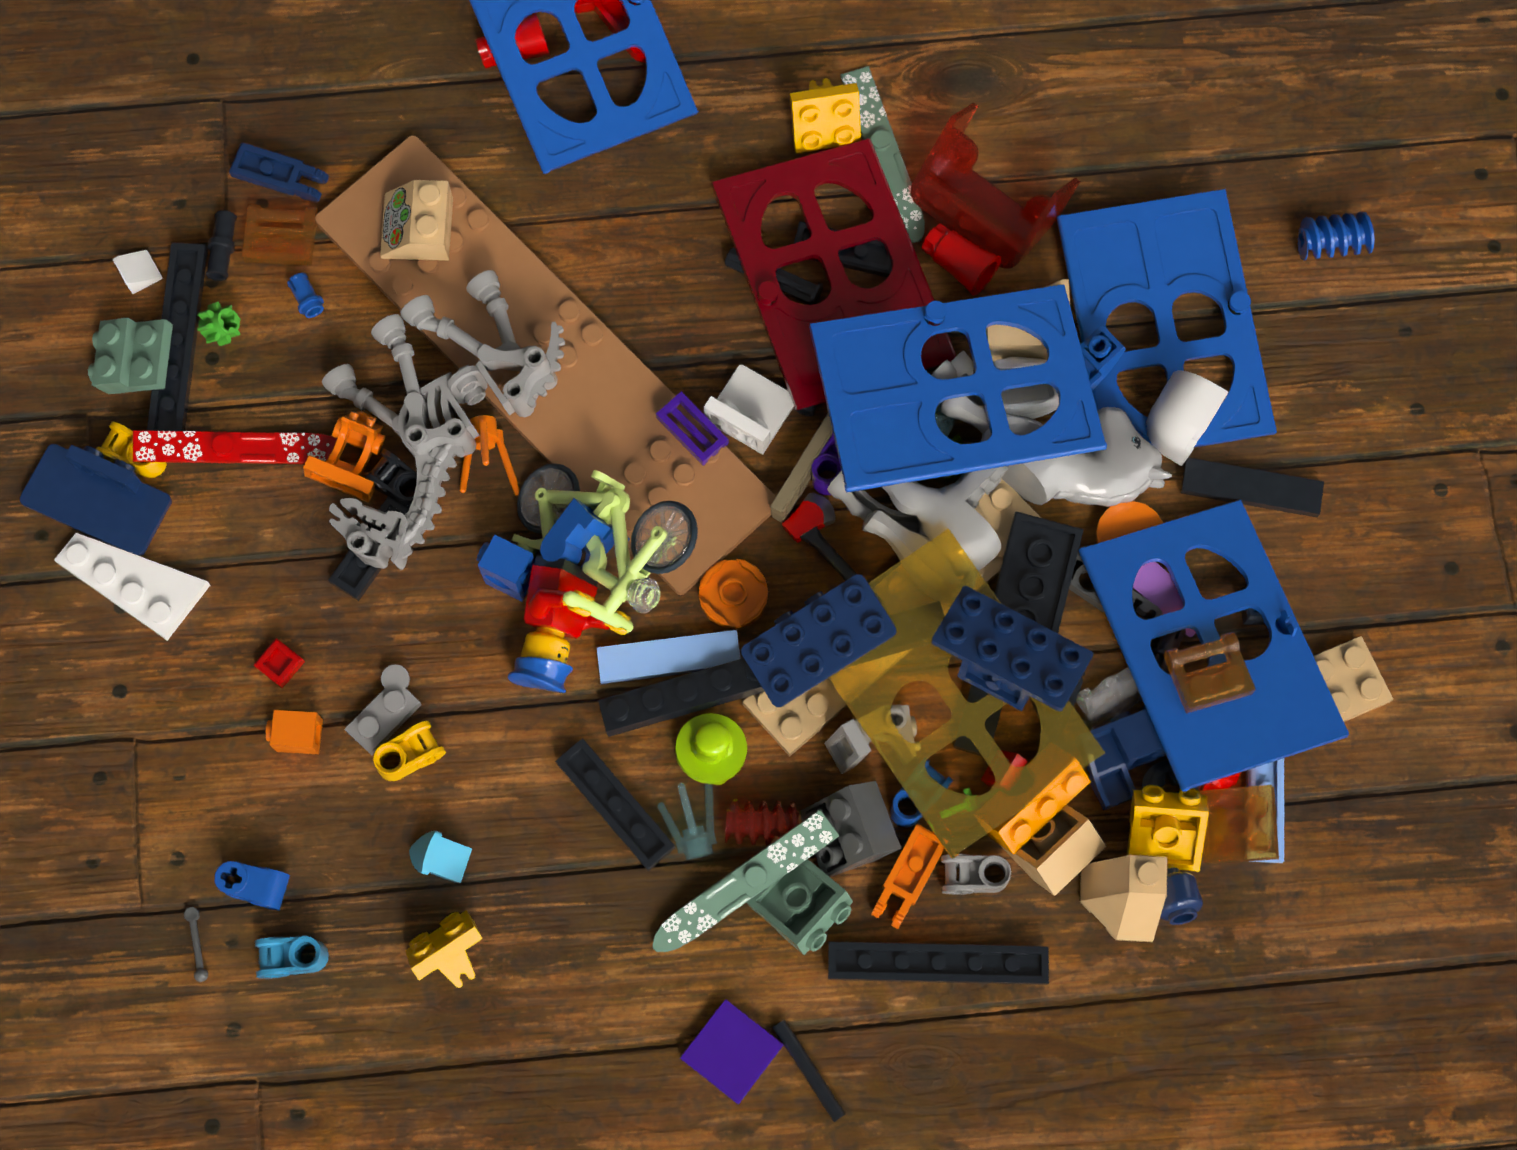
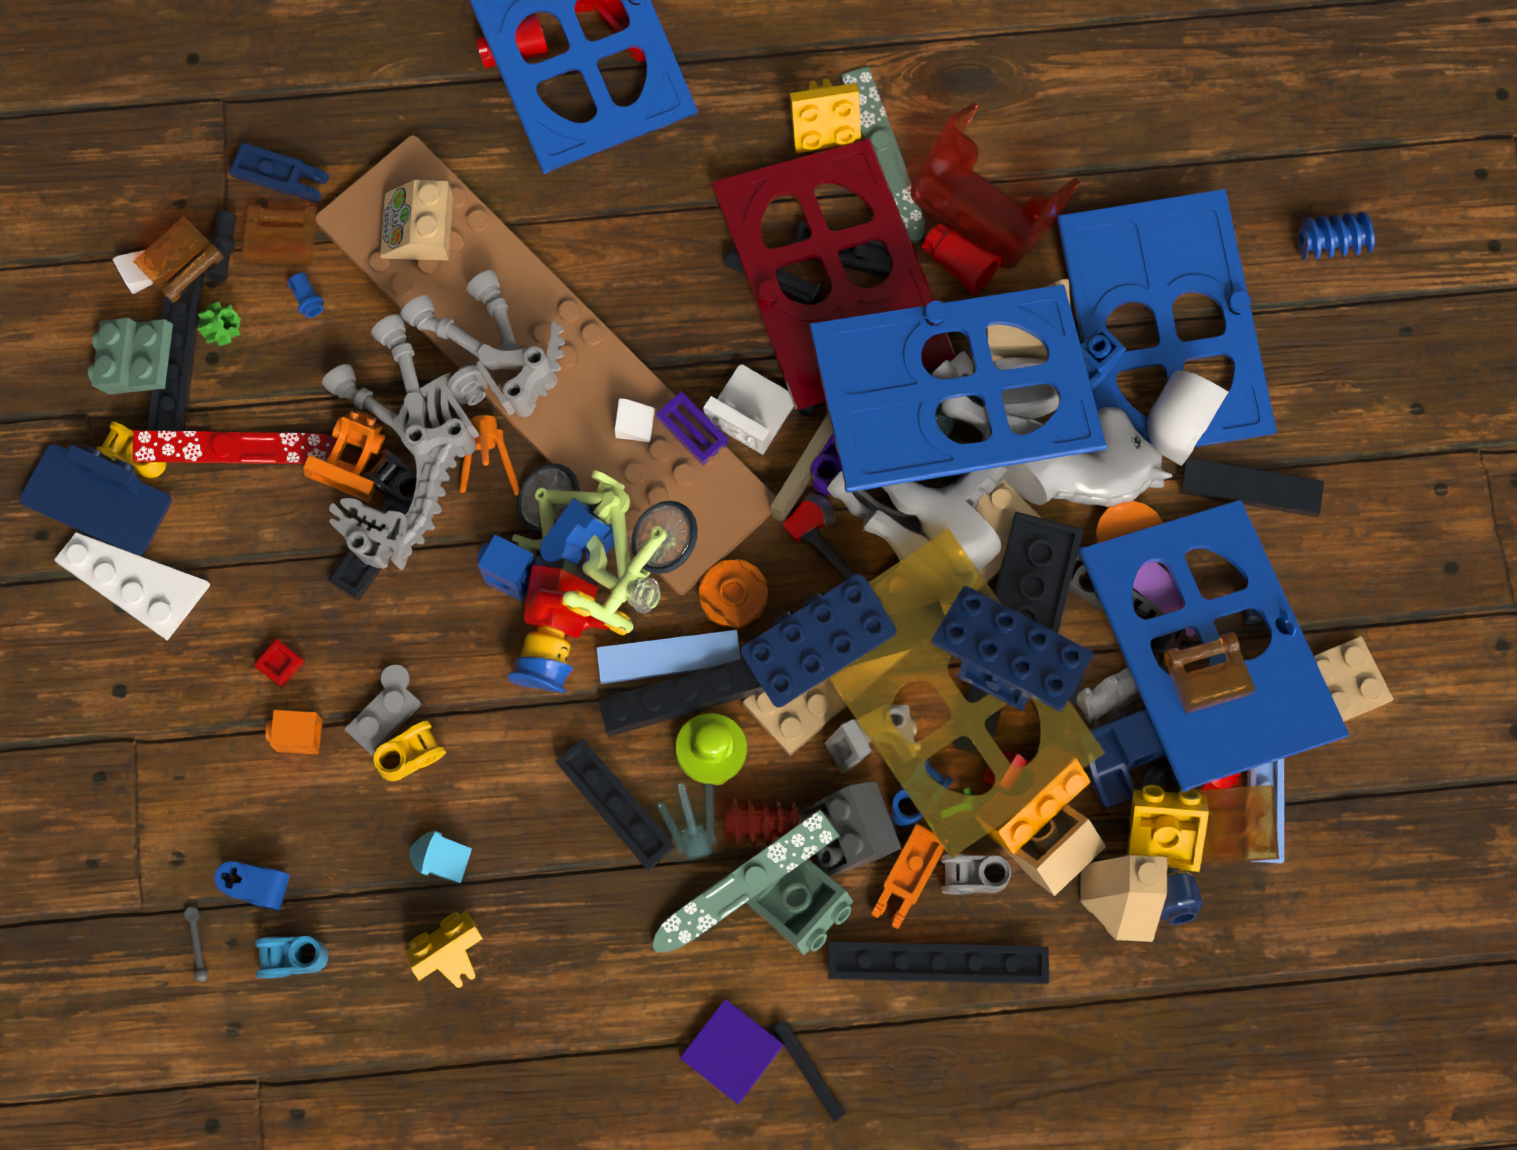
none -> clear orange plate [133,216,224,303]
none -> white slope [615,398,655,442]

